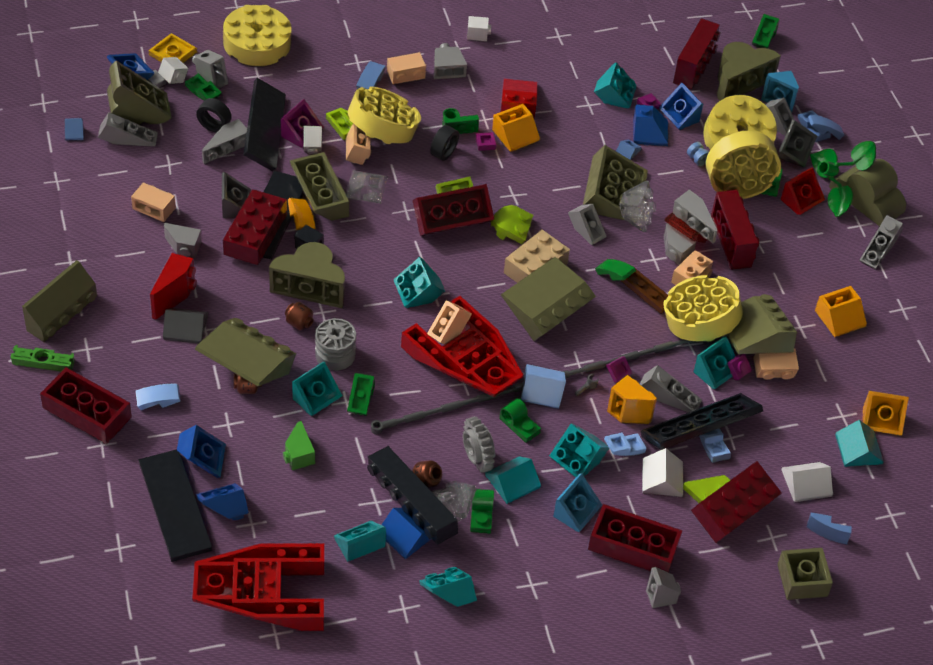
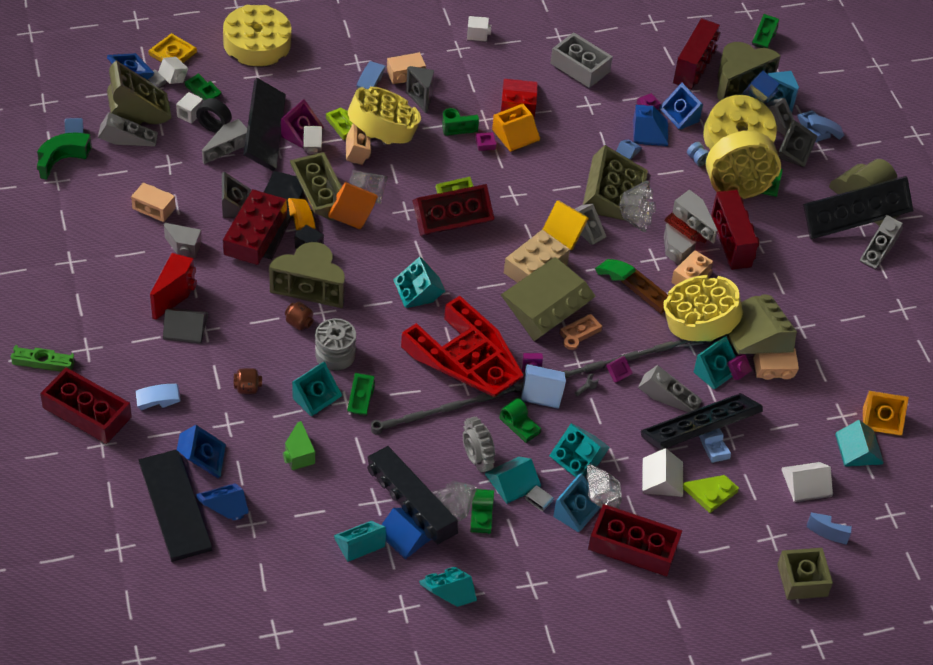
olive slope [22,260,97,342] -> none
light grey torso [192,50,228,89] -> none
red wedge [192,543,325,631] -> none
olive slope [195,318,296,386] -> none
copper head [412,460,442,487] -> none
light nougat brick [427,300,472,344] -> none
black tyre [430,125,459,161] -> none
light grey torso [434,43,467,79] -> none
lime slope [491,205,533,244] -> none
teal slope [594,62,637,109] -> none
light blue slope [604,432,647,456] -> none
light orange slope [607,375,657,424] -> none
light grey slope [646,567,681,608] -> none
dark red brick [691,461,782,543] -> none
red slope [781,168,825,215] -> none
green plant [810,141,876,217] -> none
light orange slope [815,286,867,337] -> none
none -> green arch [37,132,92,179]
none -> white brick [176,92,203,124]
none -> orange slope [328,182,378,229]
none -> dark grey slope [406,66,434,113]
none -> magenta plate [522,353,543,372]
none -> flat silver piece [525,485,554,512]
none -> yellow tile [542,200,589,250]
none -> light grey brick [550,32,613,88]
none -> nougat hinge [560,314,602,350]
none -> clear slope [587,464,622,509]
none -> blue brick [741,71,779,104]
none -> black tile [803,176,914,239]

